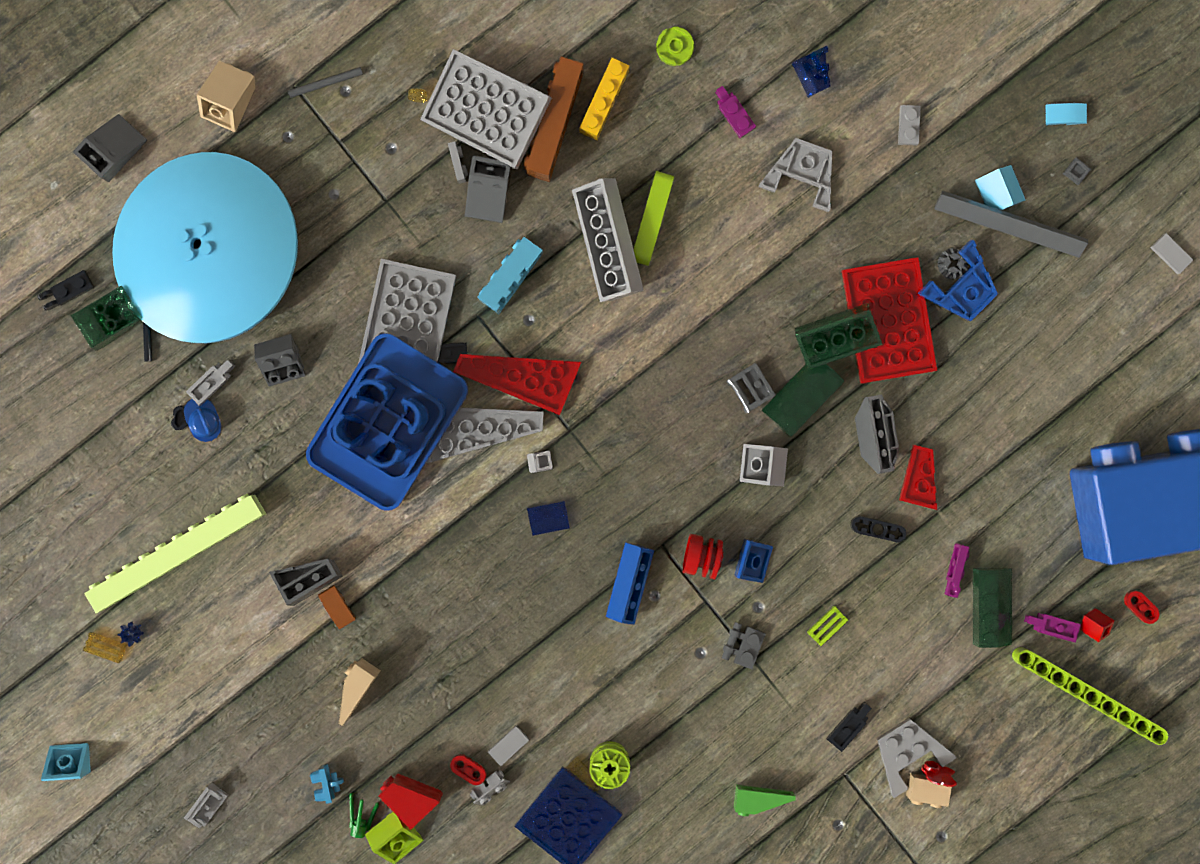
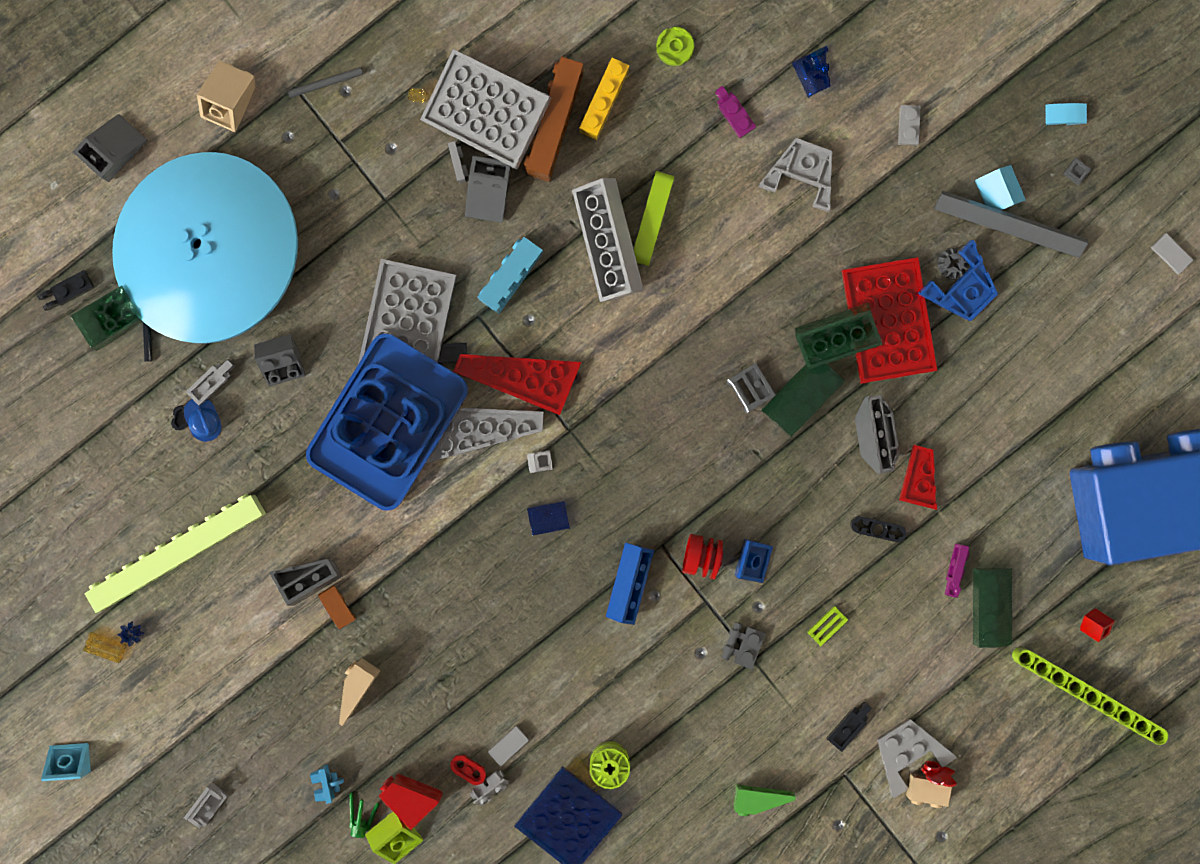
light grey slope [740,444,788,487] -> none
magenta hinge [1024,613,1081,643] -> none
red plate [1124,590,1160,624] -> none

